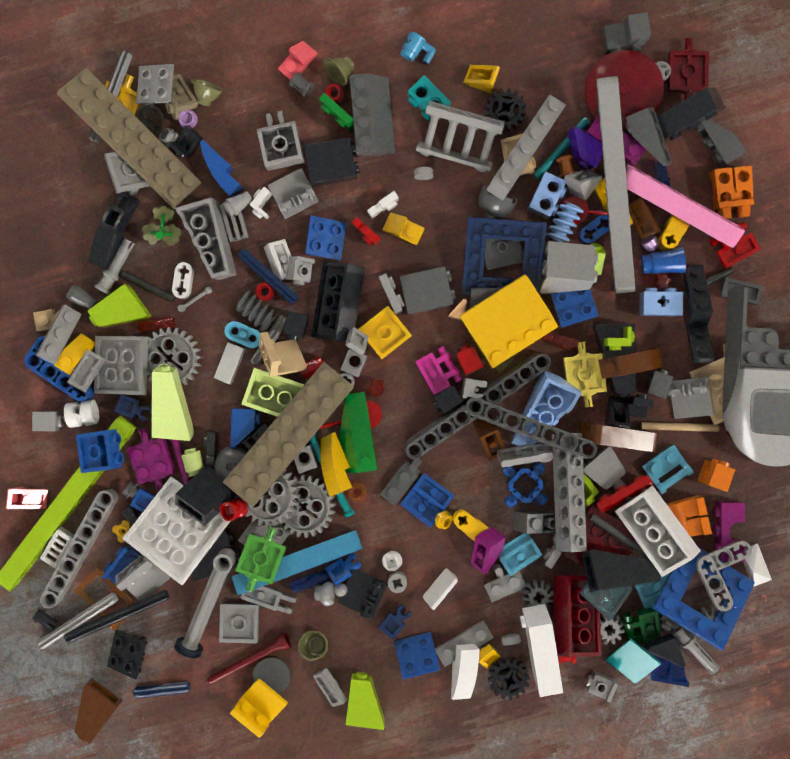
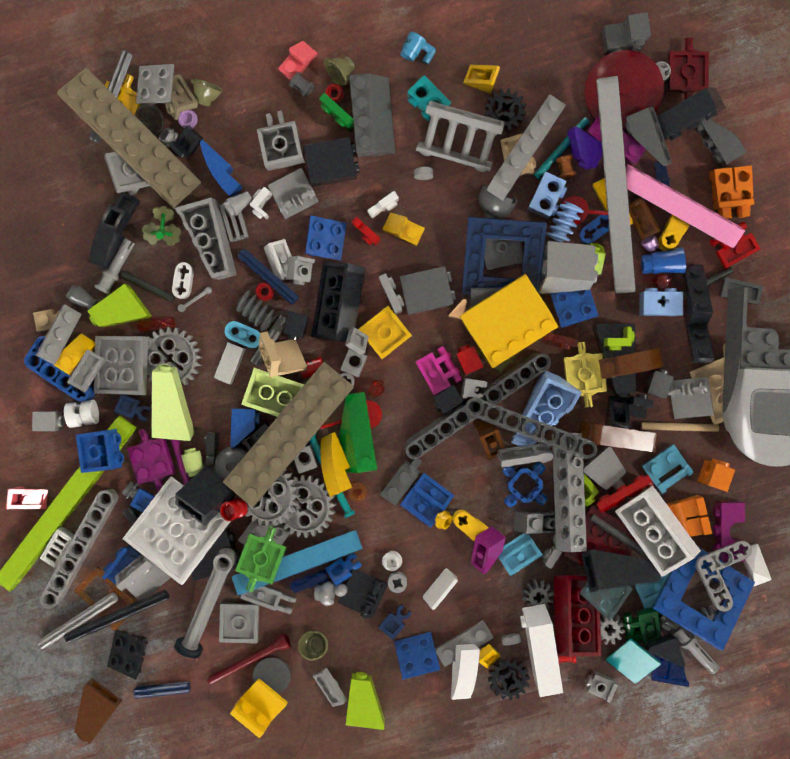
black pin [32,609,59,632] -> none
yellow plate [112,520,132,543] -> none
light grey plate [484,564,527,602] -> none
light grey slope [564,169,602,201] -> none

